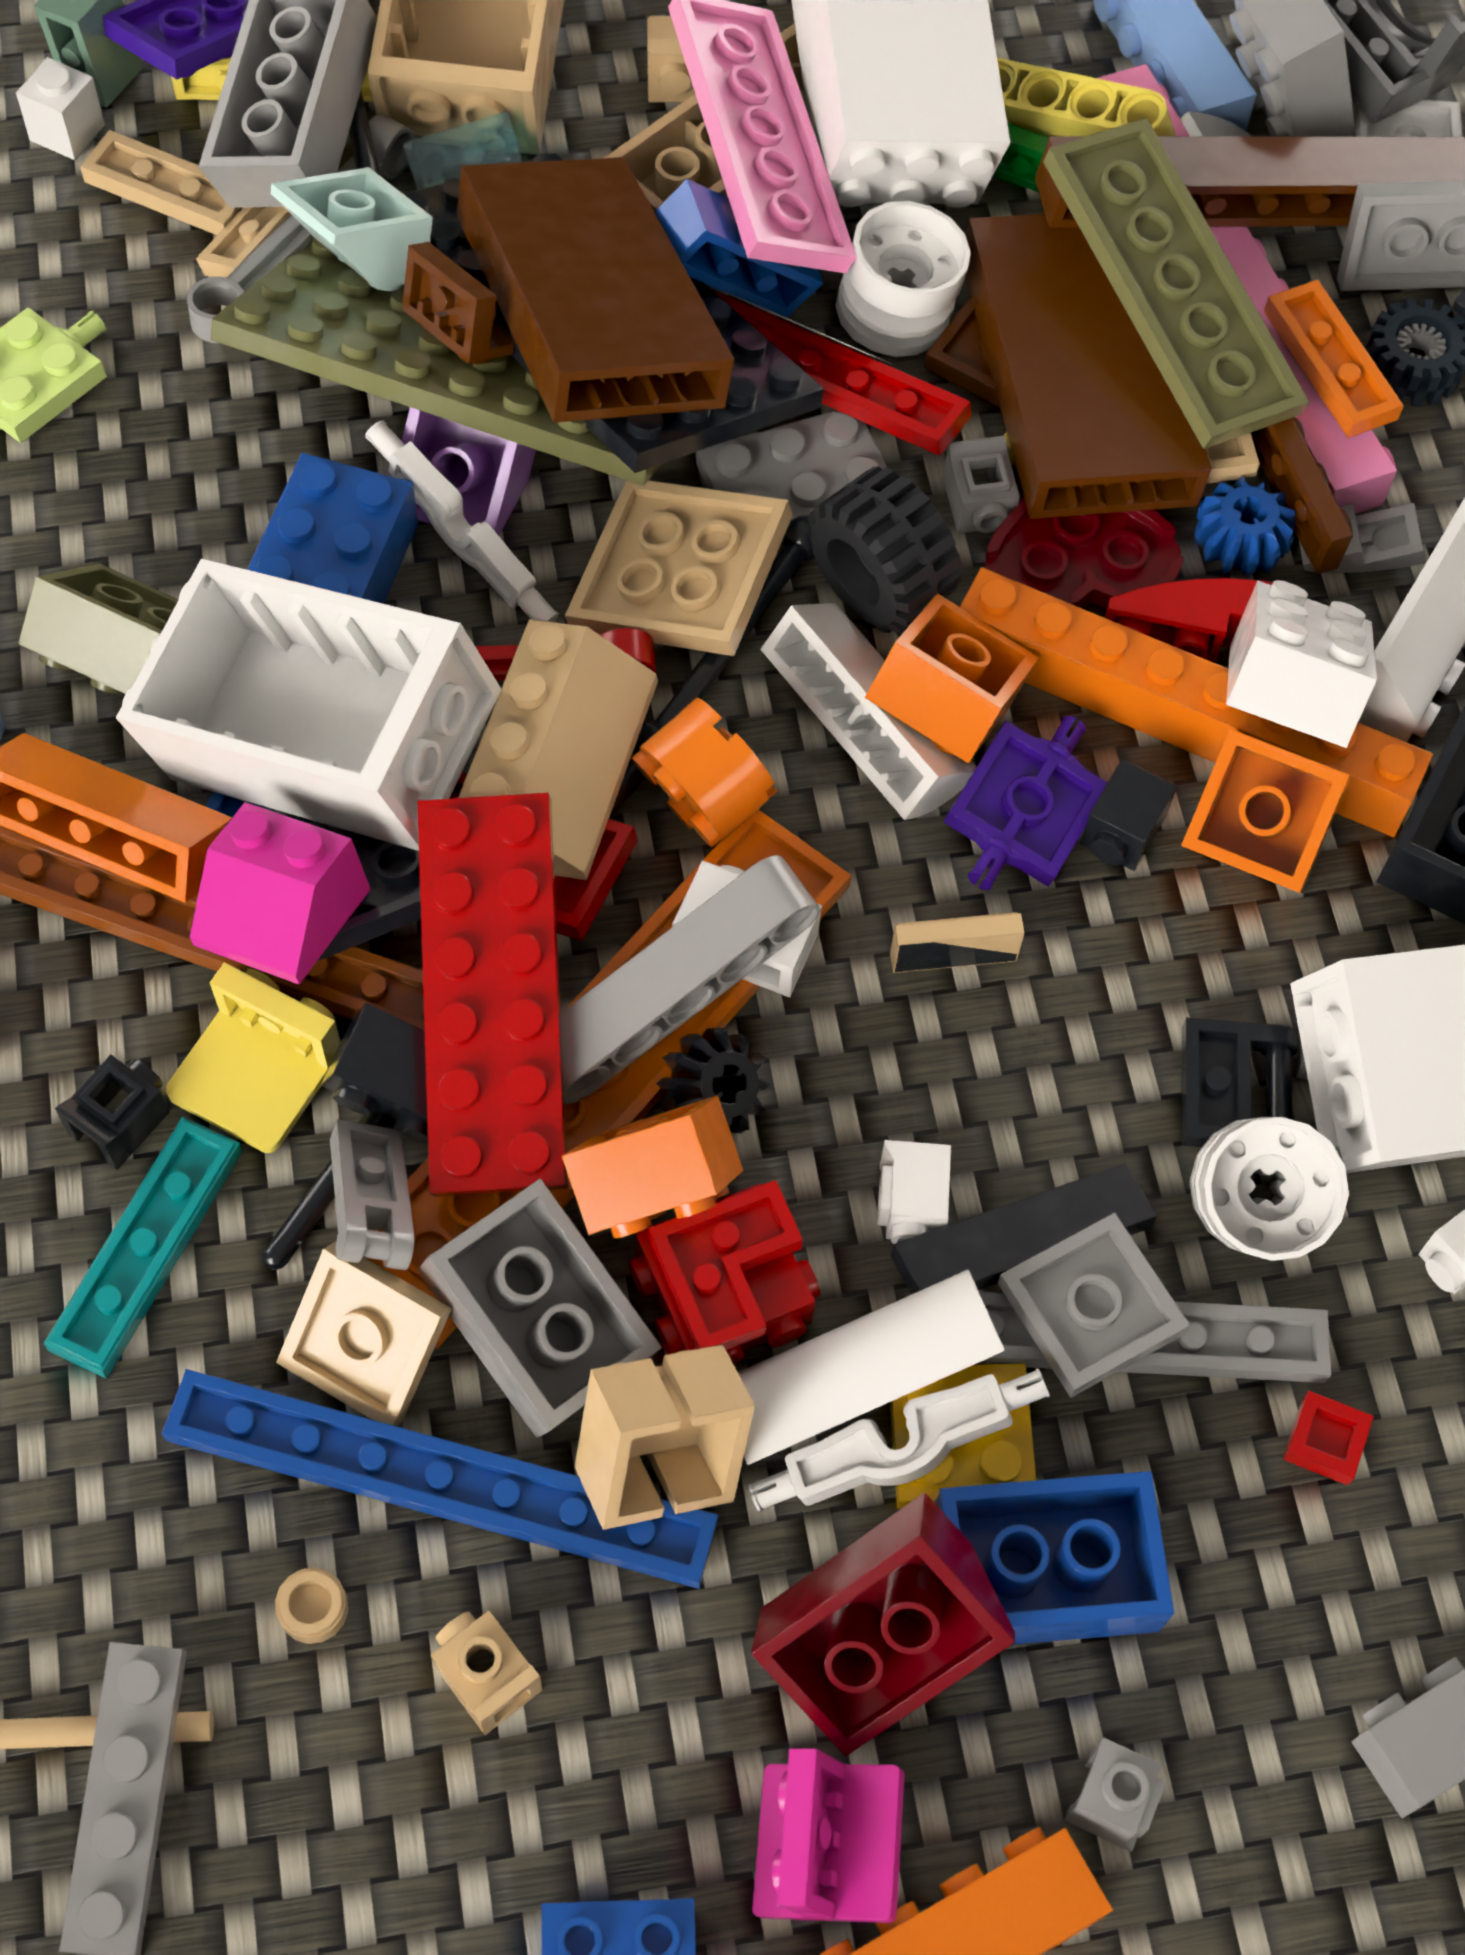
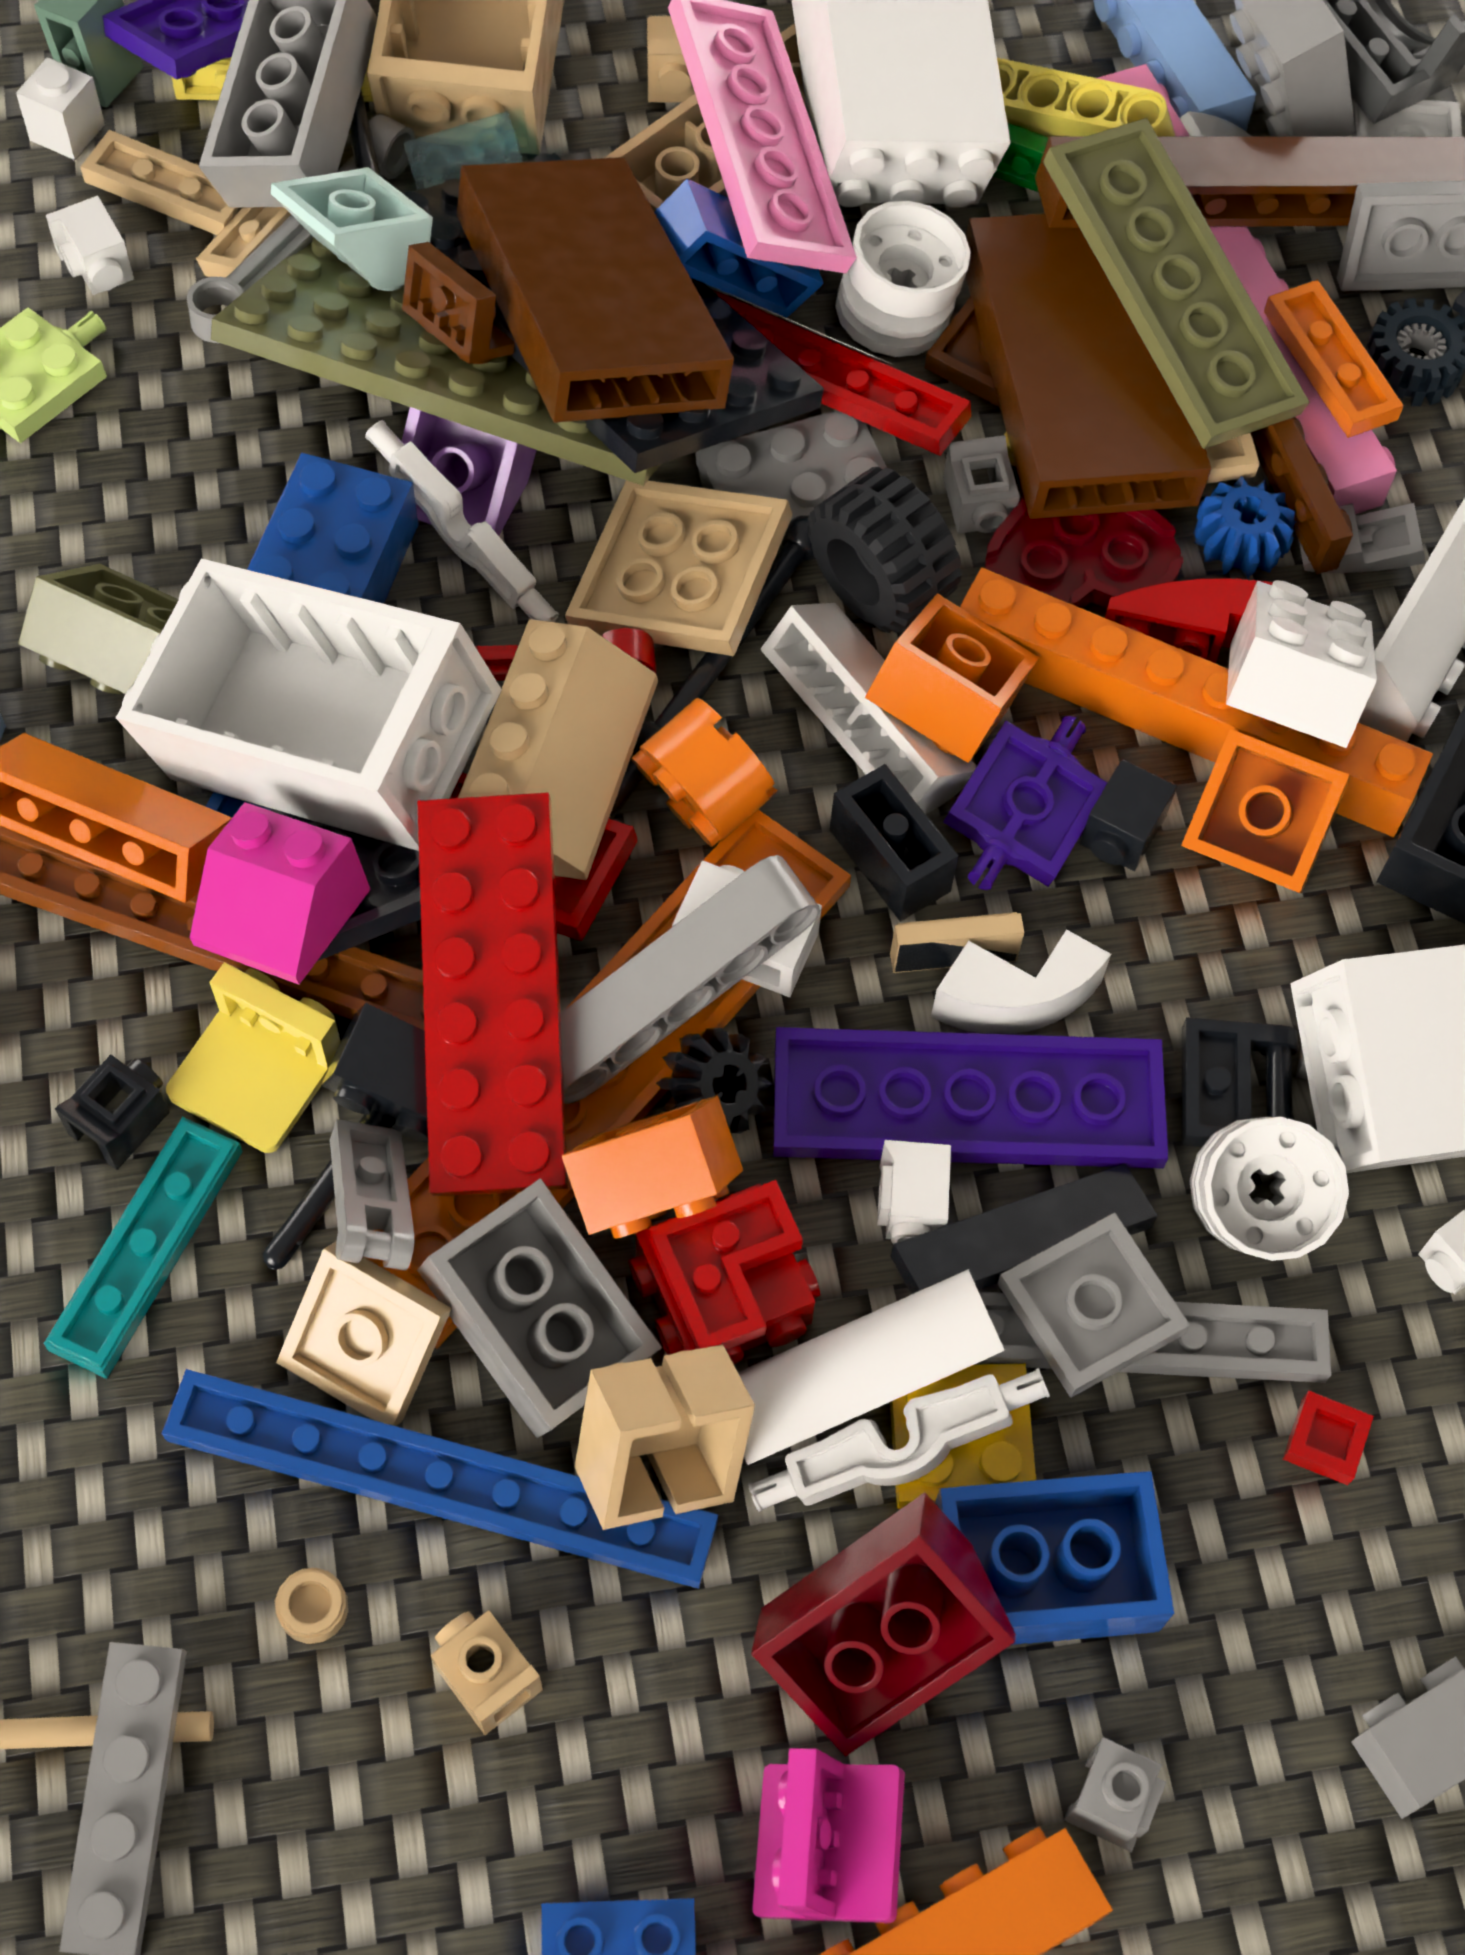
none -> white brick [46,196,134,295]
none -> dark purple plate [773,1027,1168,1169]
none -> black brick [829,764,959,922]
none -> white brick [931,930,1111,1034]

